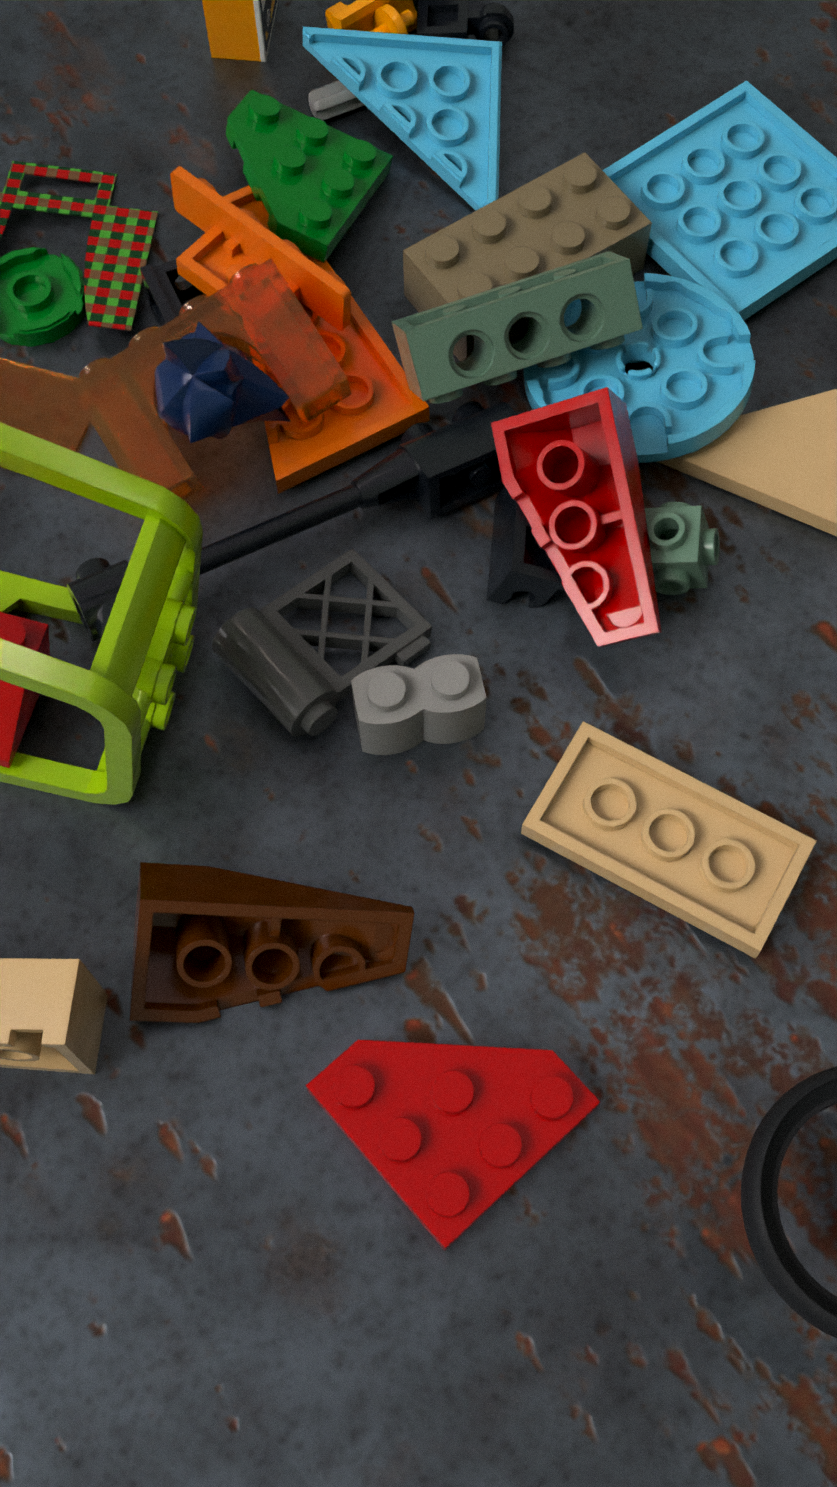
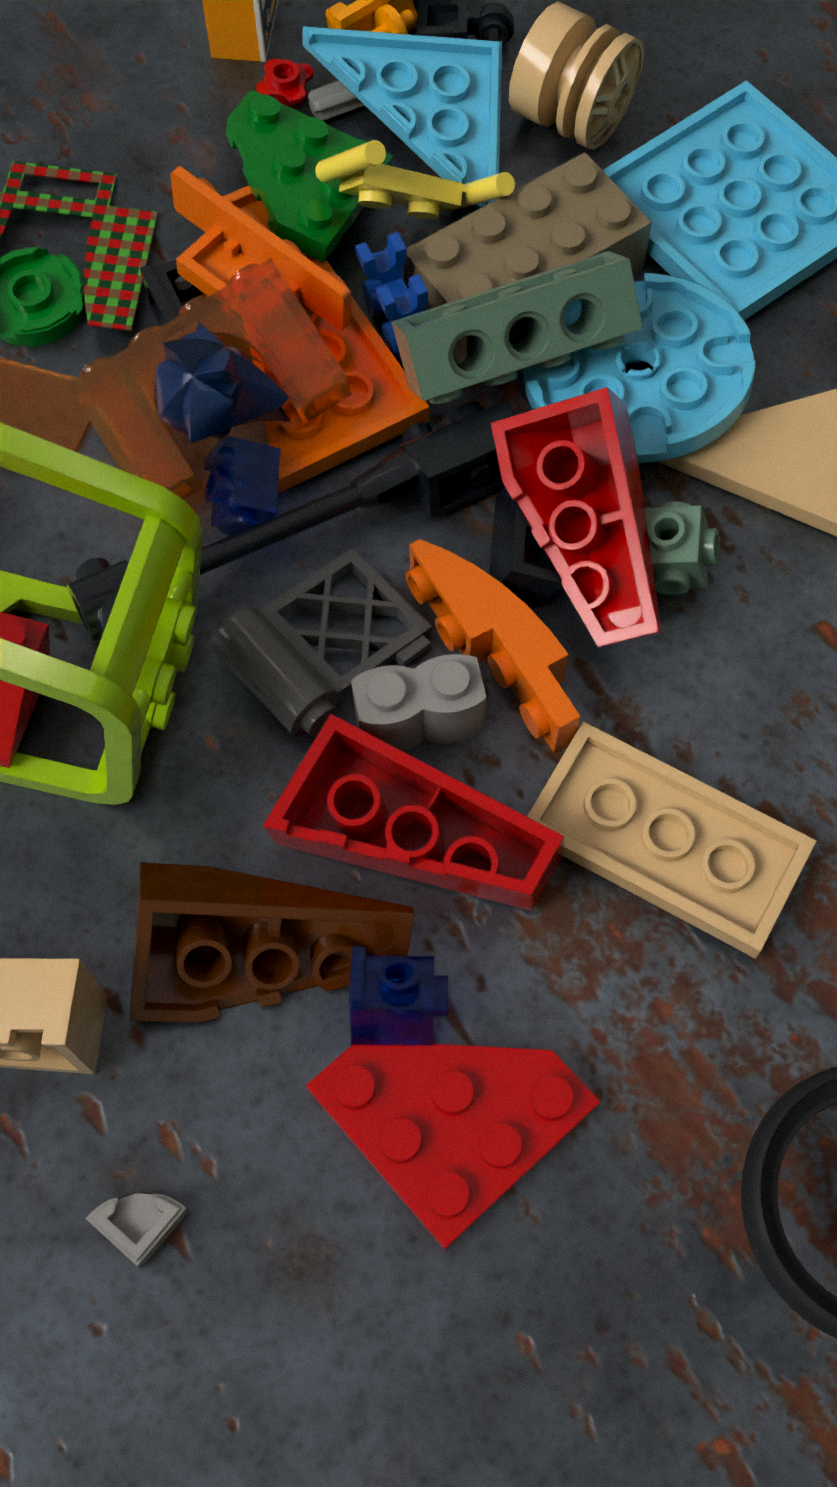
none -> light grey tile [85,1193,190,1268]
none -> clear blue brick [204,434,281,536]
none -> red plate [256,59,314,109]
none -> red wedge [263,714,564,911]
none -> light yellow plate [315,140,515,219]
none -> clear blue brick [349,946,448,1045]
none -> blue plate [355,232,428,358]
none -> orange slope [405,539,581,753]
none -> tan wheel [509,1,645,150]

